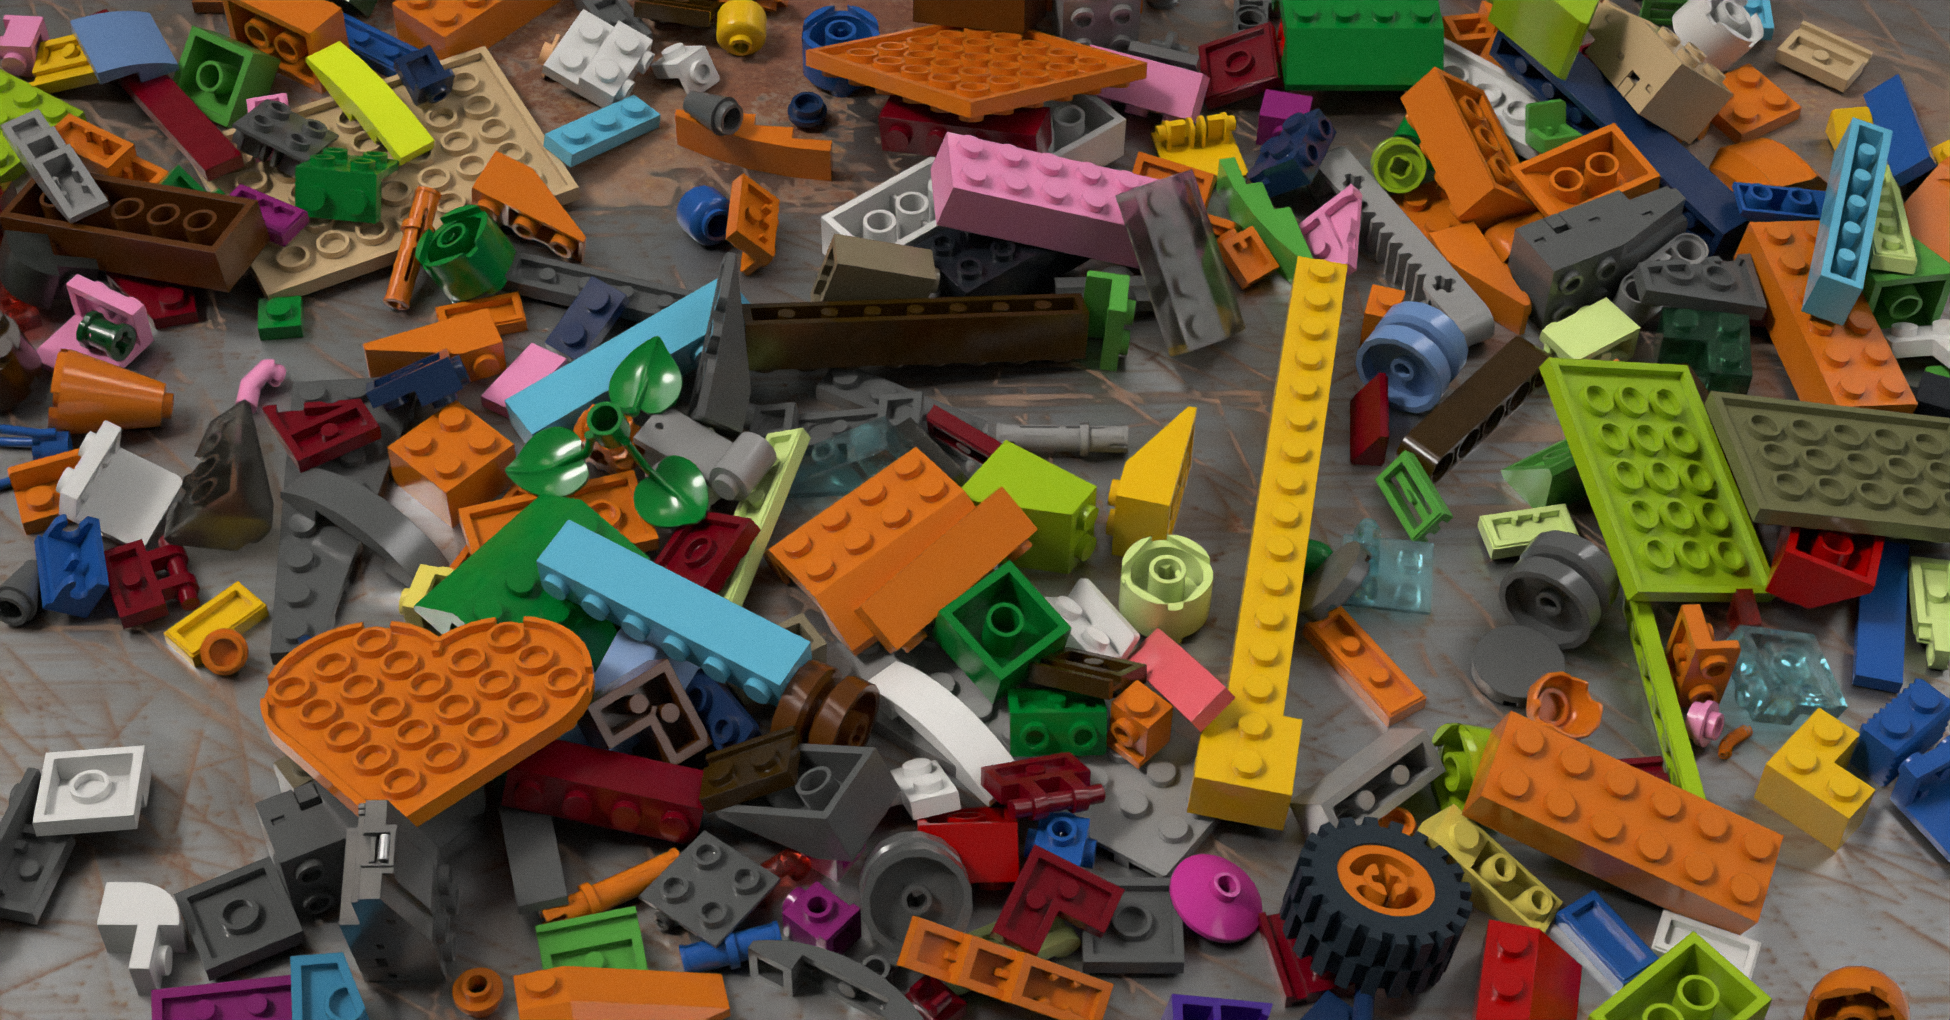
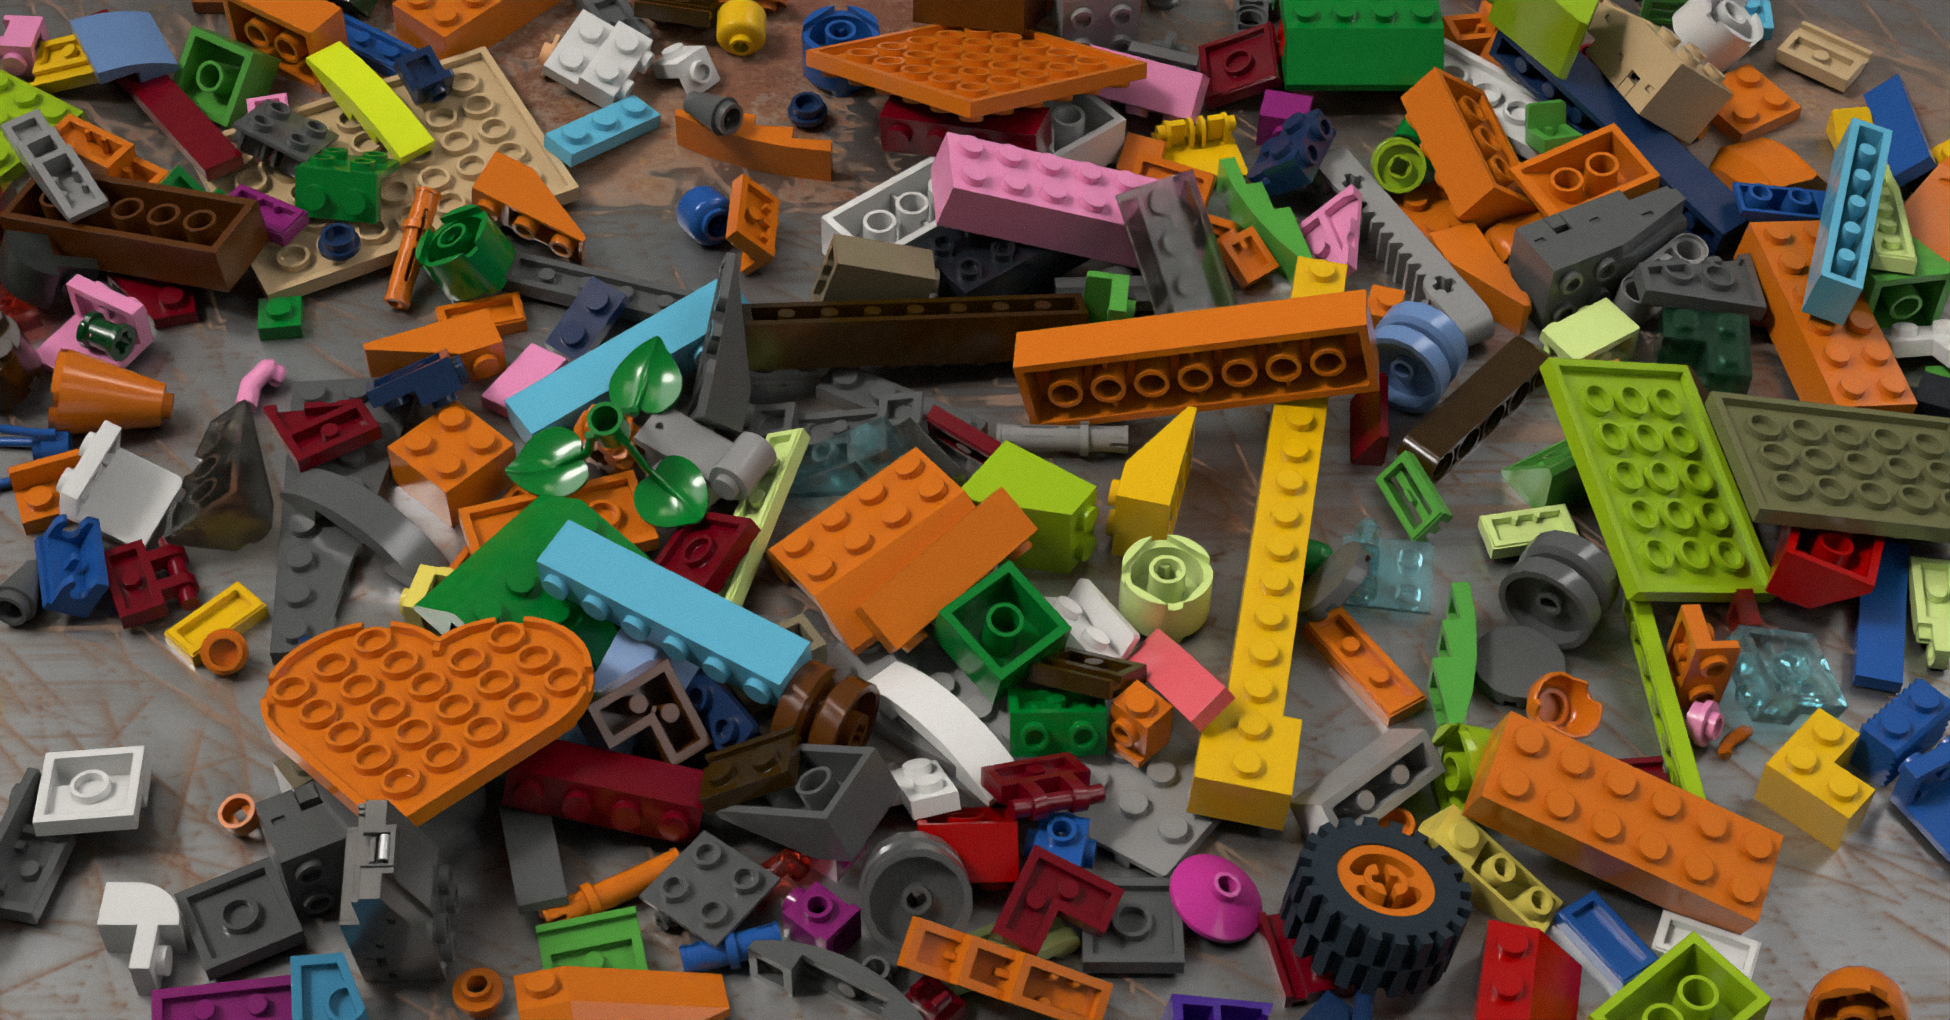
none -> orange hinge [217,793,260,837]
none -> dark blue plate [318,223,361,261]
none -> orange brick [1013,289,1380,425]
none -> orange tile [1116,132,1167,172]
none -> bright green slope [1427,581,1477,729]

